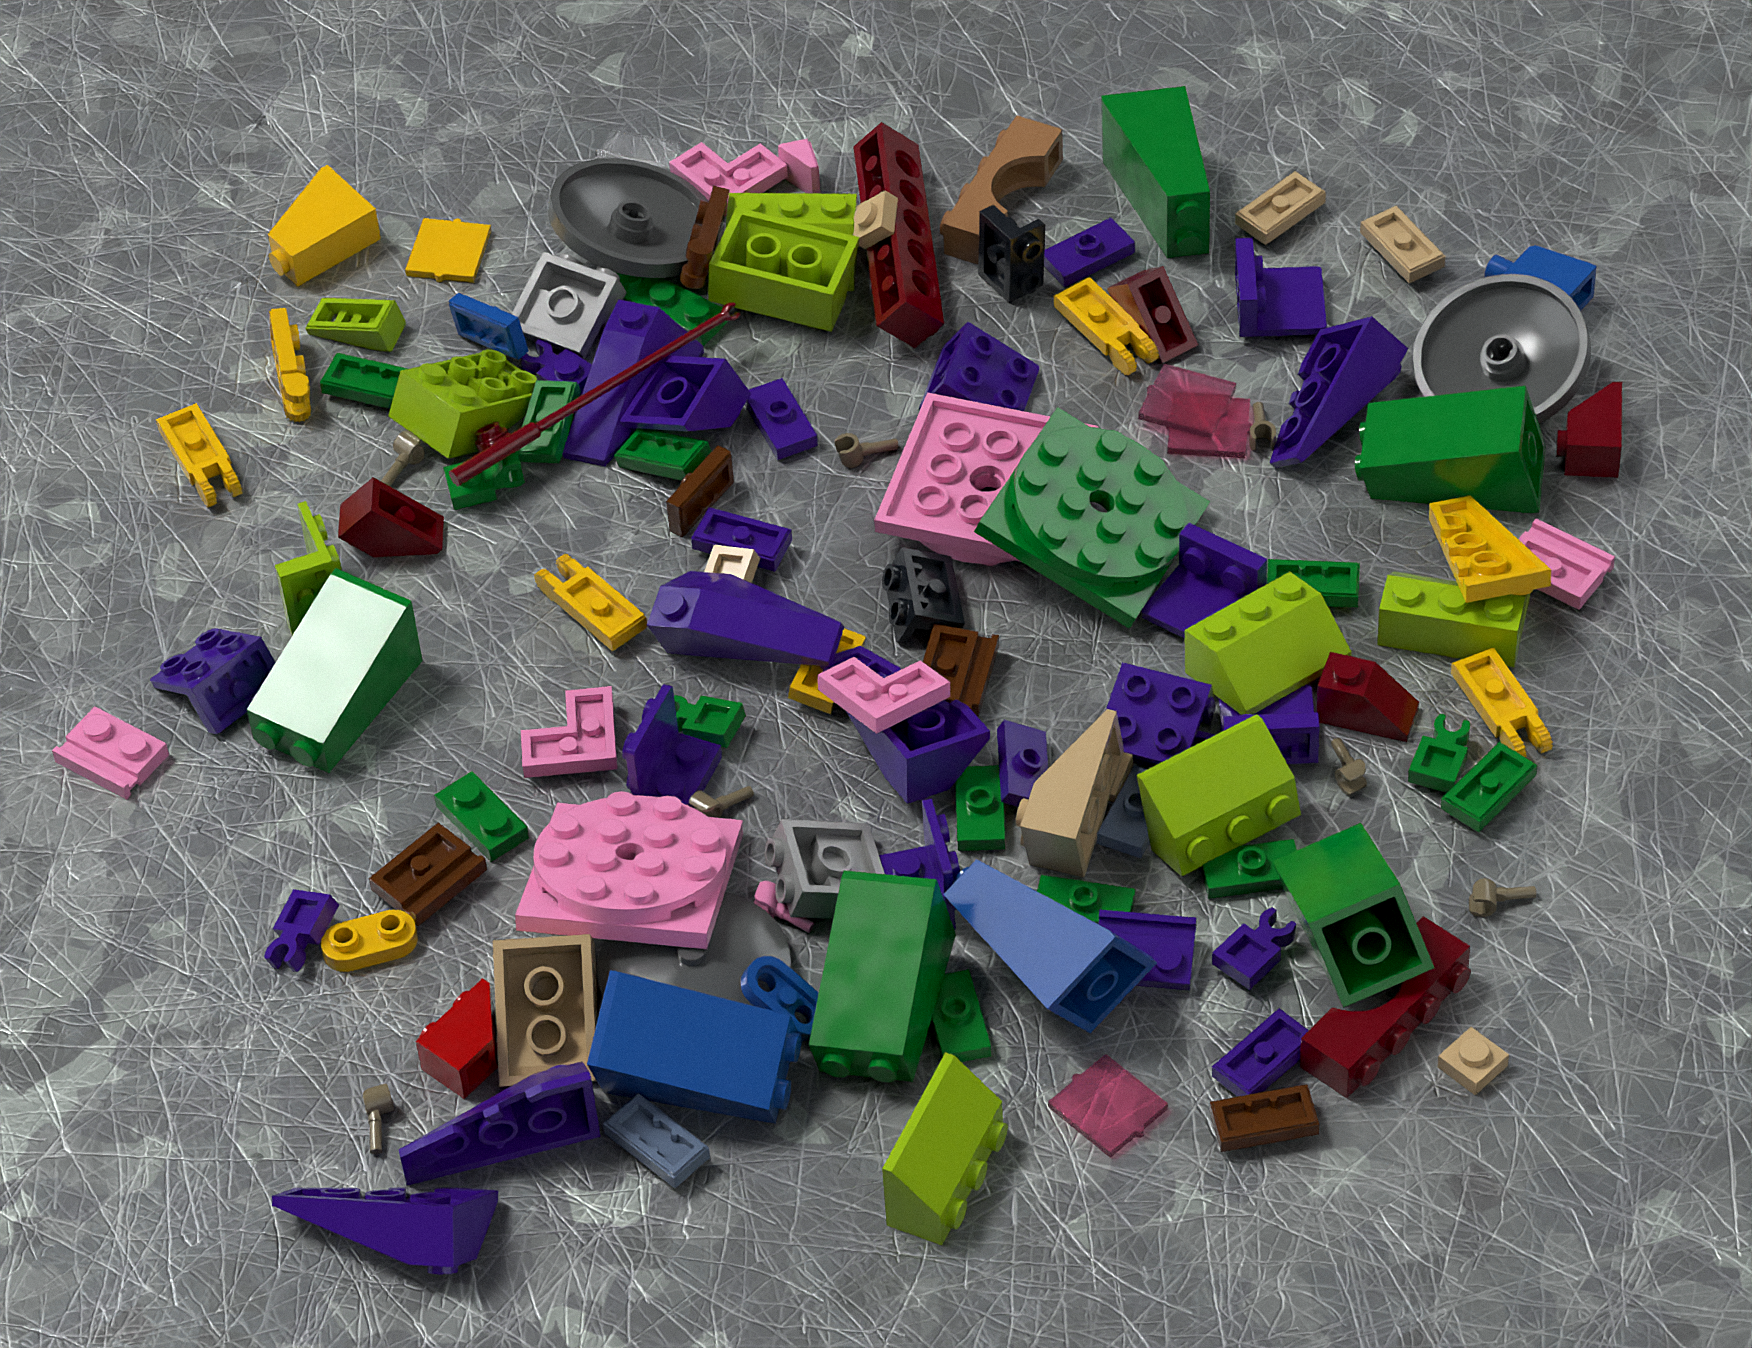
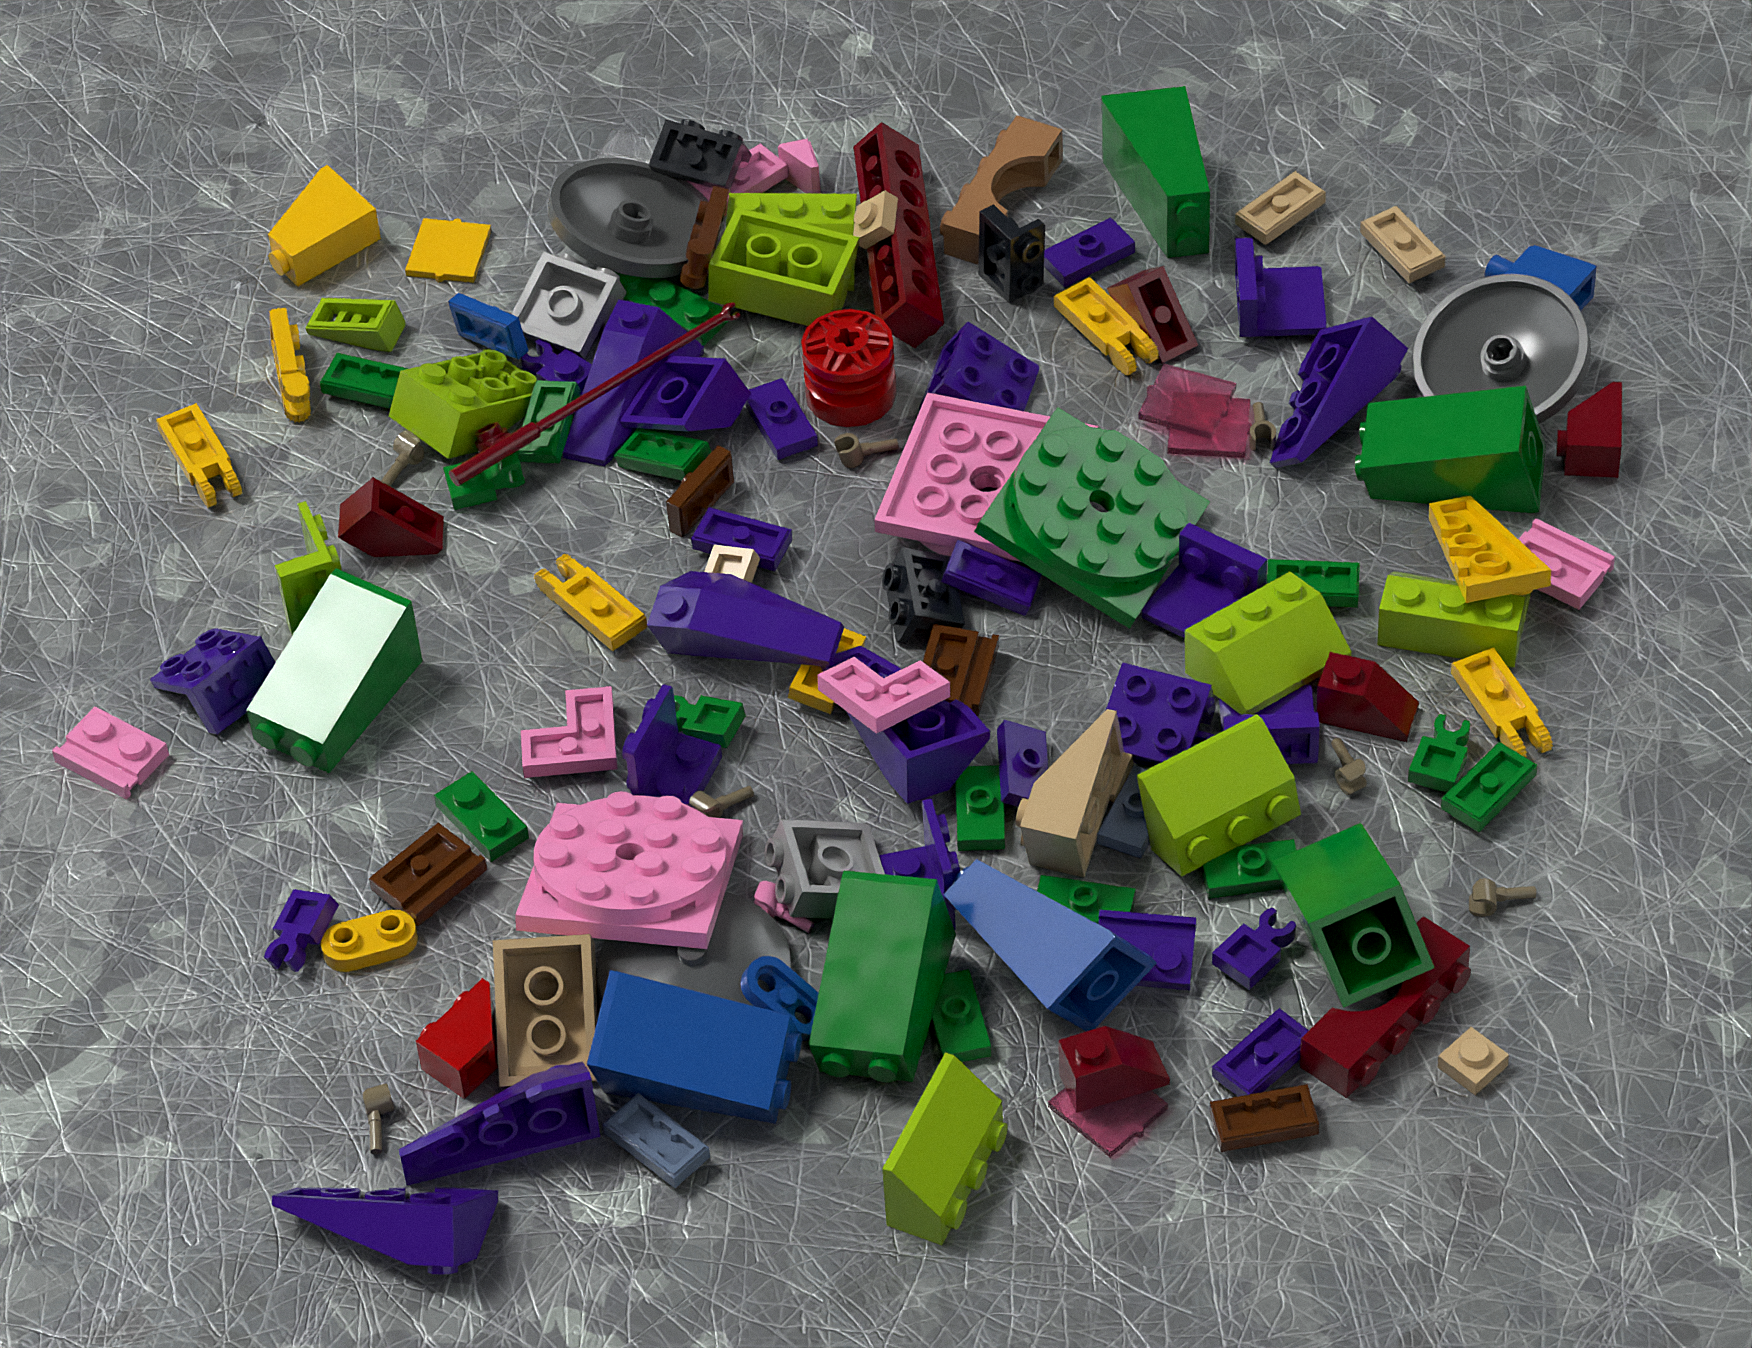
none -> black bracket [648,119,752,190]
none -> red wheel [801,309,897,427]
none -> dark purple plate [941,540,1042,616]
none -> dark red slope [1058,1026,1170,1113]

